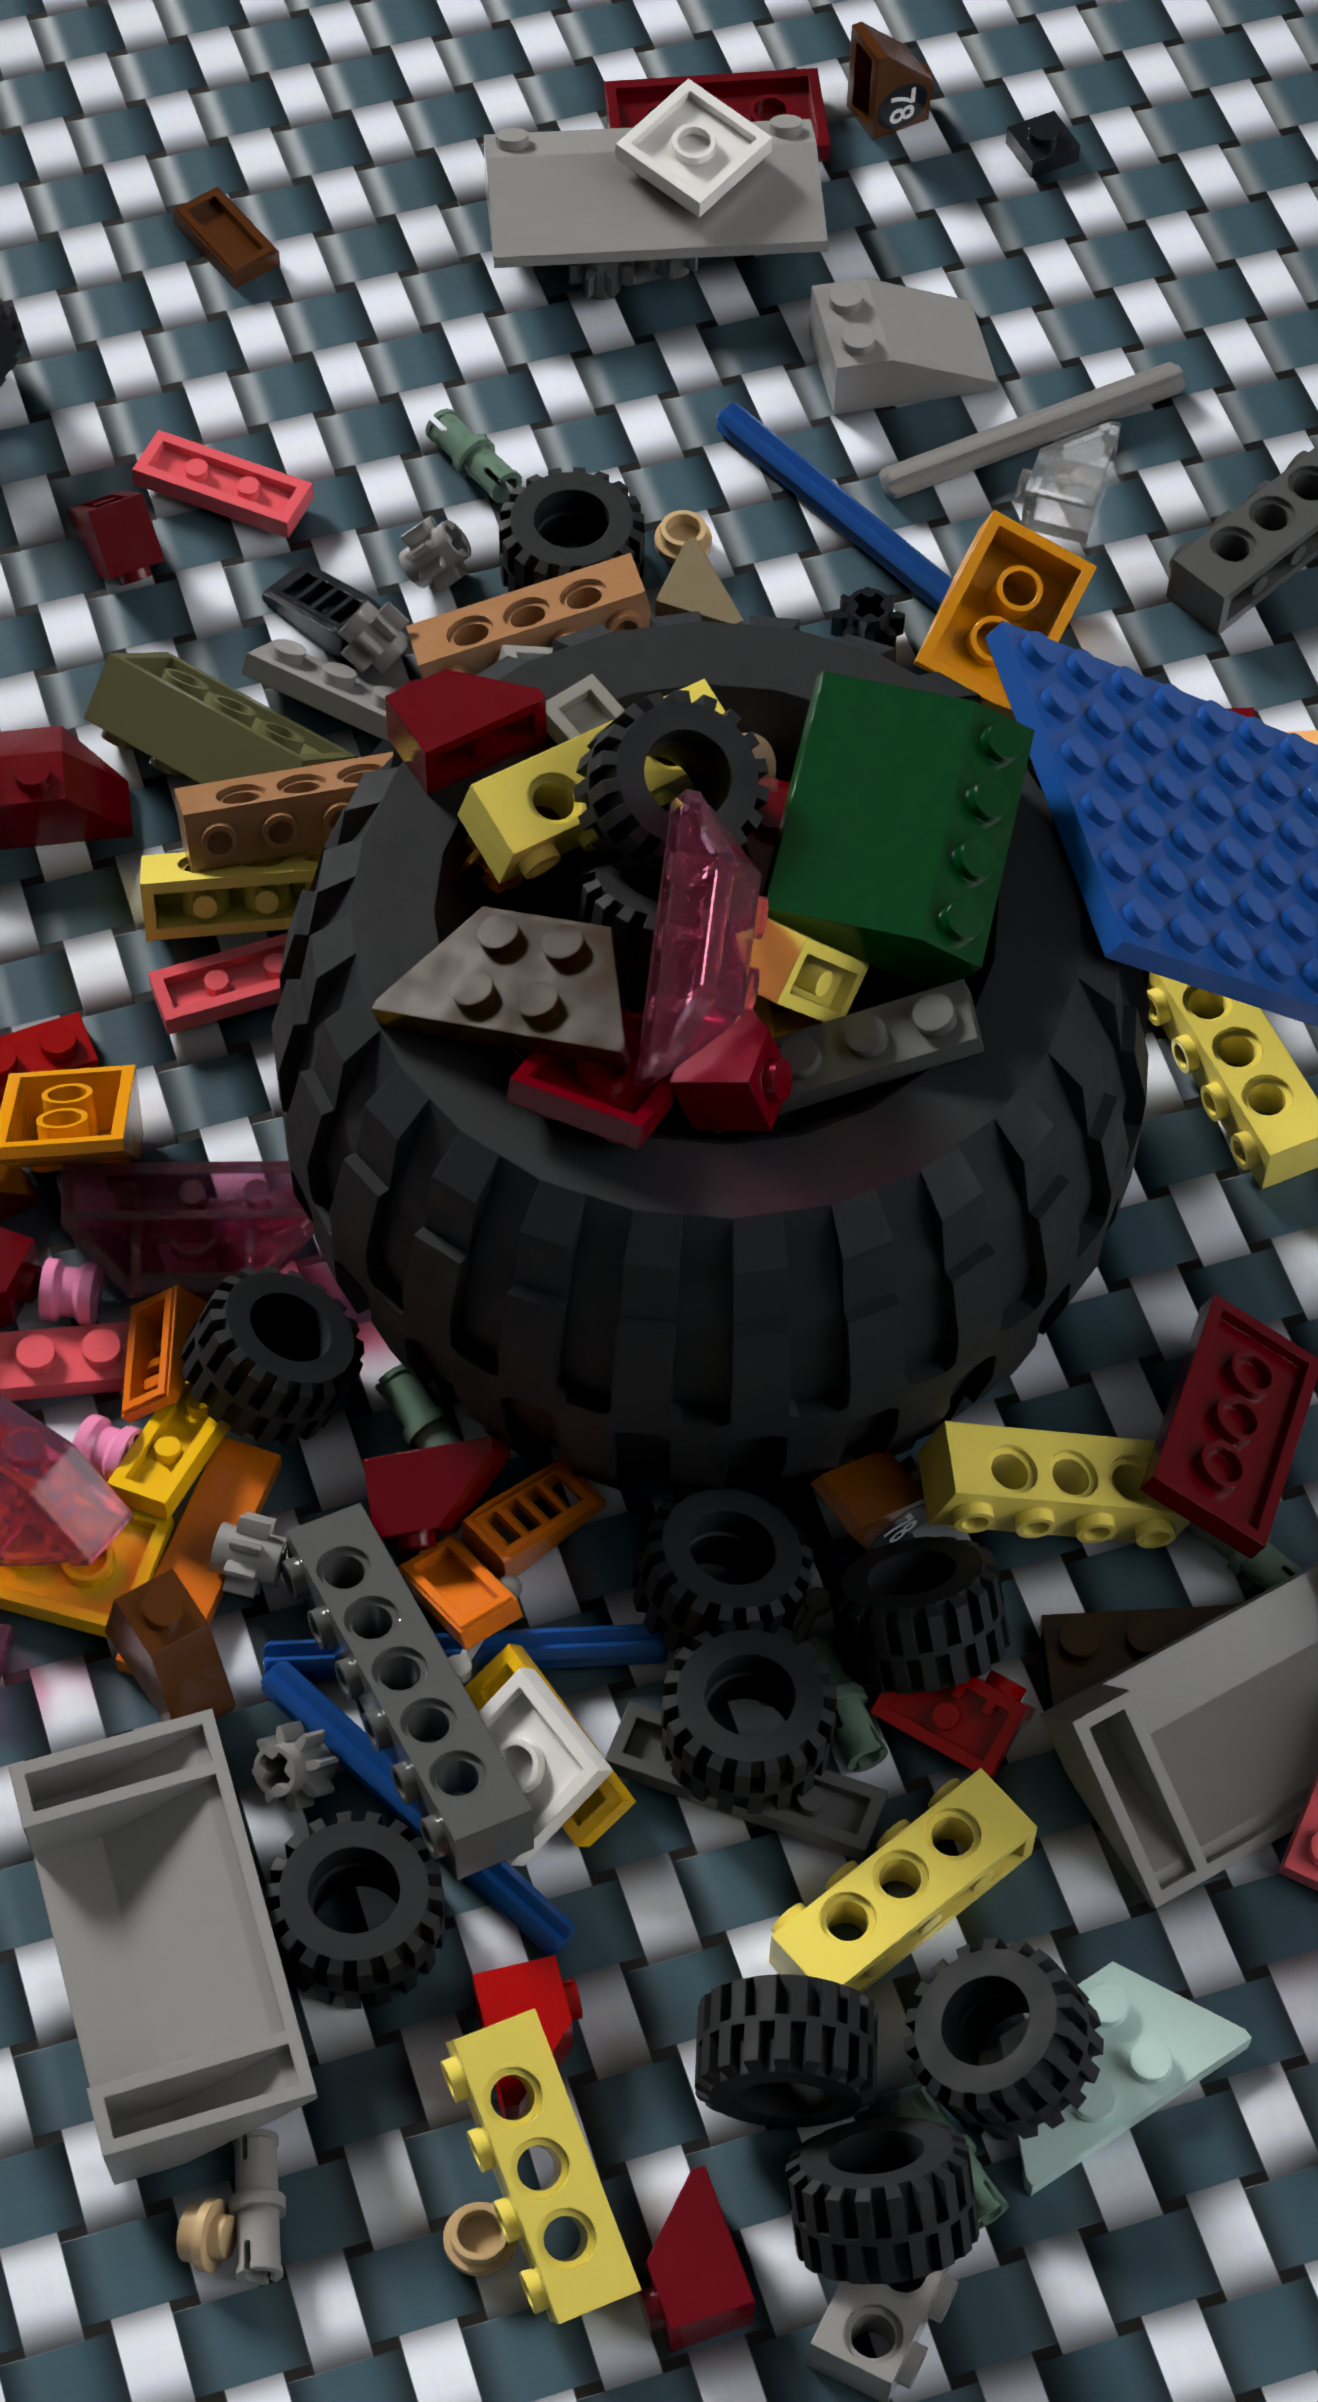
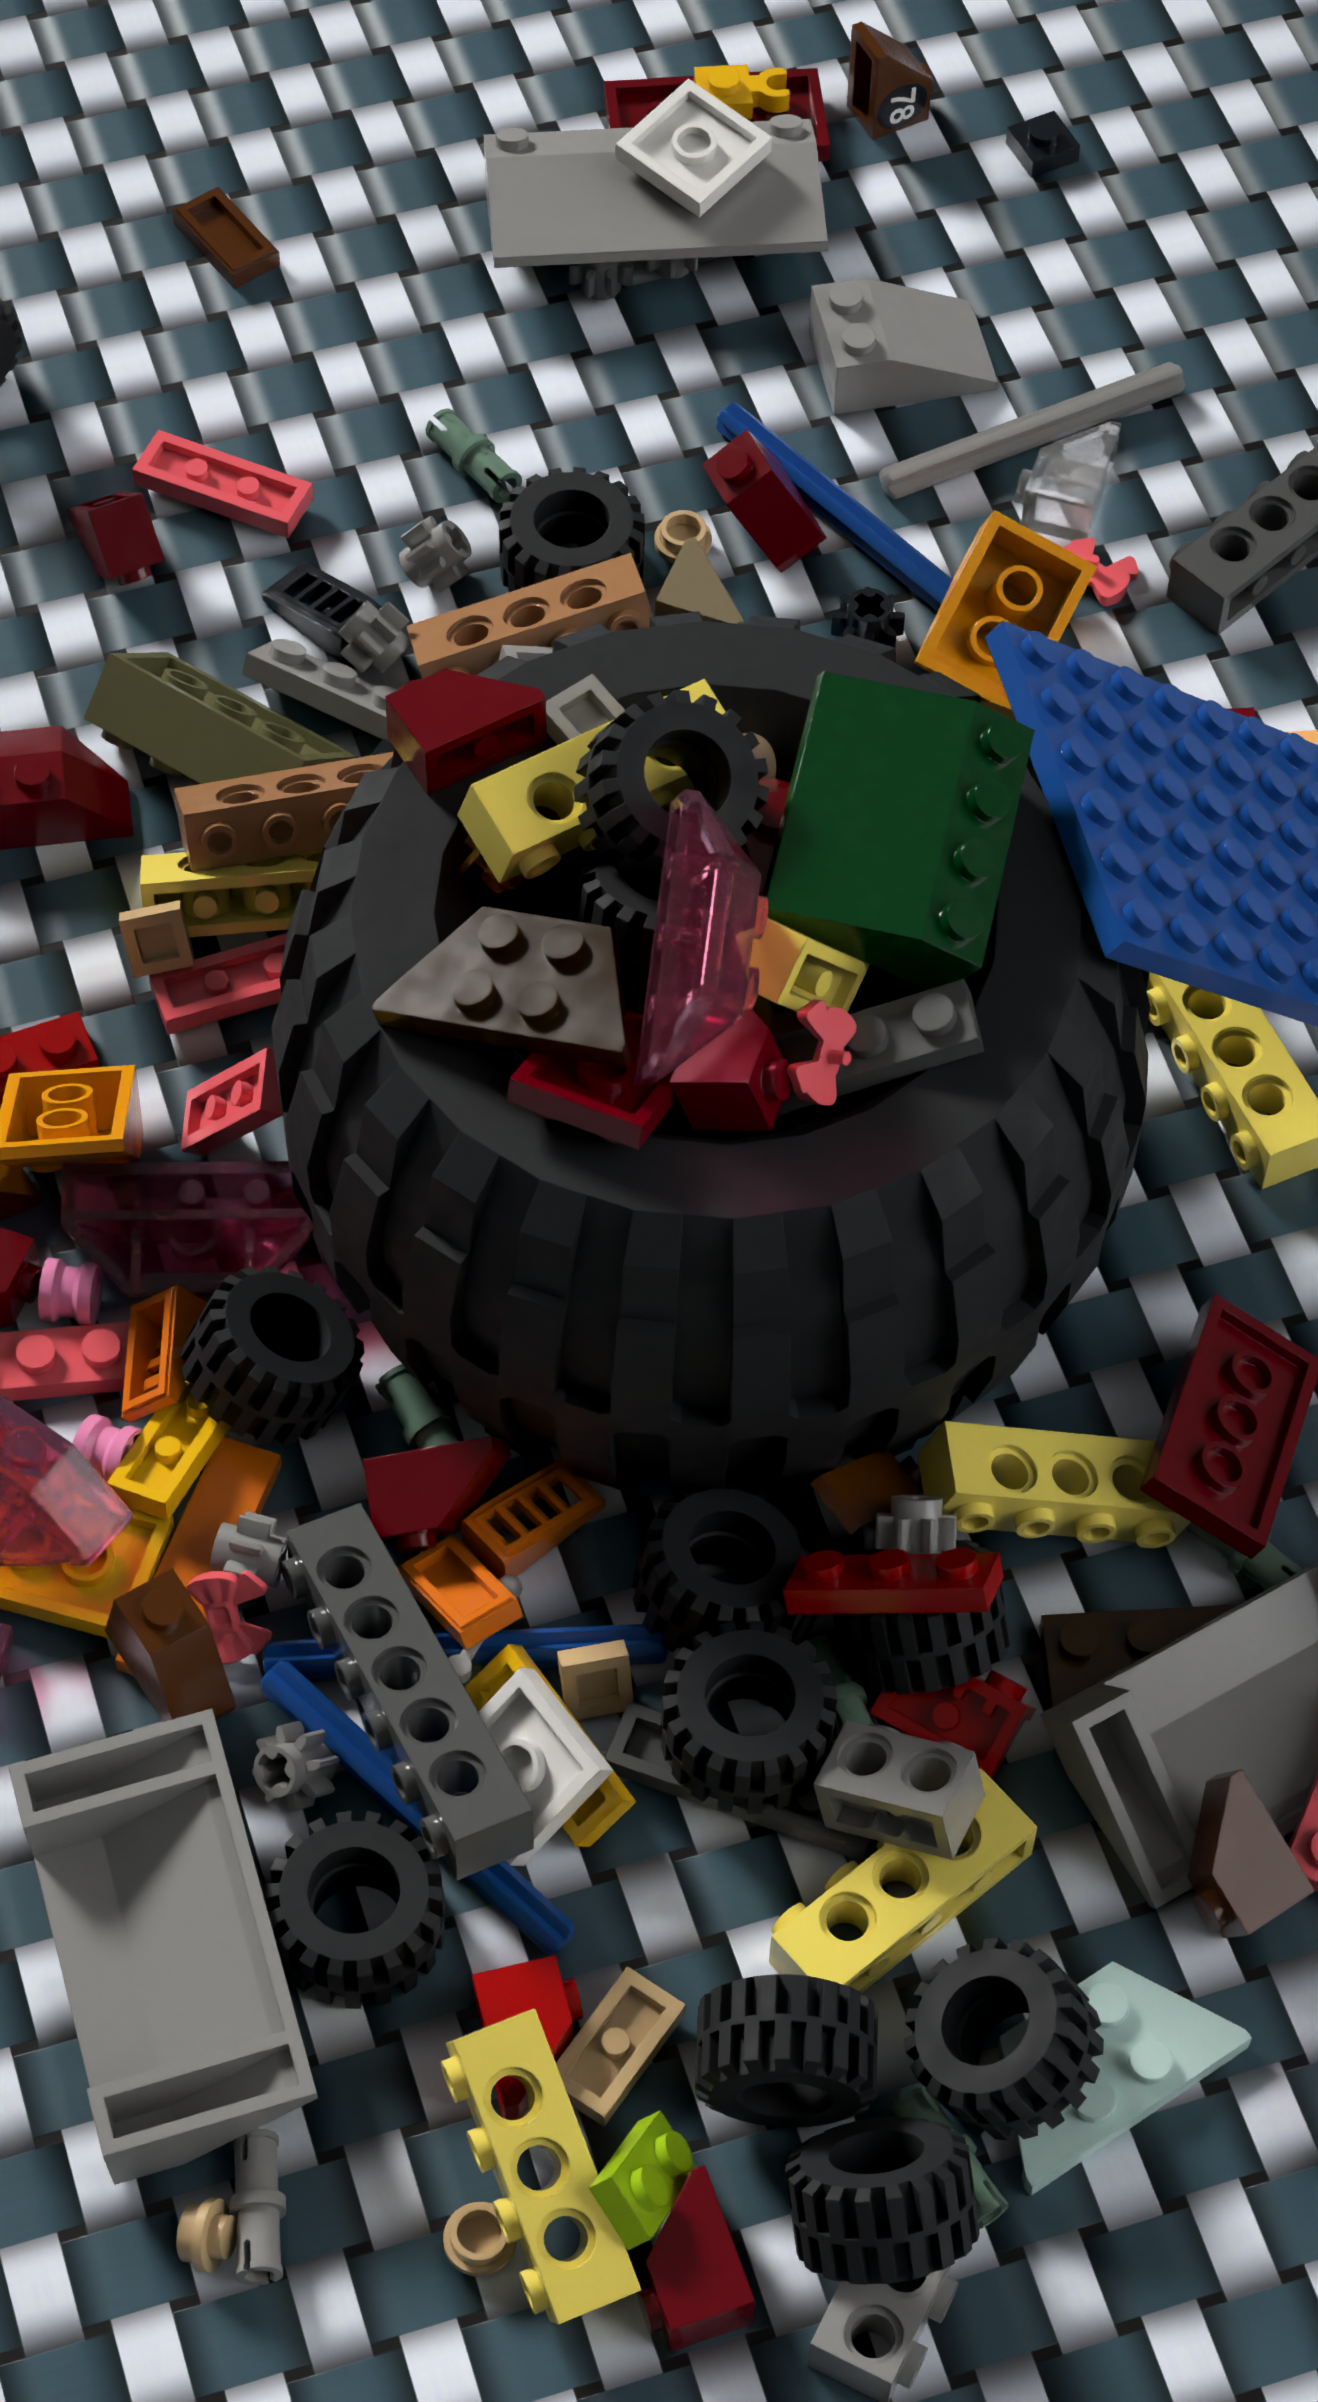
none -> tan plate [119,900,194,978]
none -> coral plate [180,1047,283,1156]
none -> coral piece [186,1570,273,1664]
none -> tan plate [556,1966,686,2127]
none -> tan plate [557,1639,634,1720]
none -> lime plate [589,2110,697,2250]
none -> yellow plate [694,64,790,119]
none -> dark red slope [702,429,827,573]
none -> red plate [783,1548,1004,1615]
none -> coral piece [787,999,857,1106]
none -> light grey brick [813,1720,985,1860]
none -> light grey gear [875,1495,957,1554]
none -> coral piece [1063,538,1139,607]
none -> reddish brown slope [1187,1769,1315,1938]

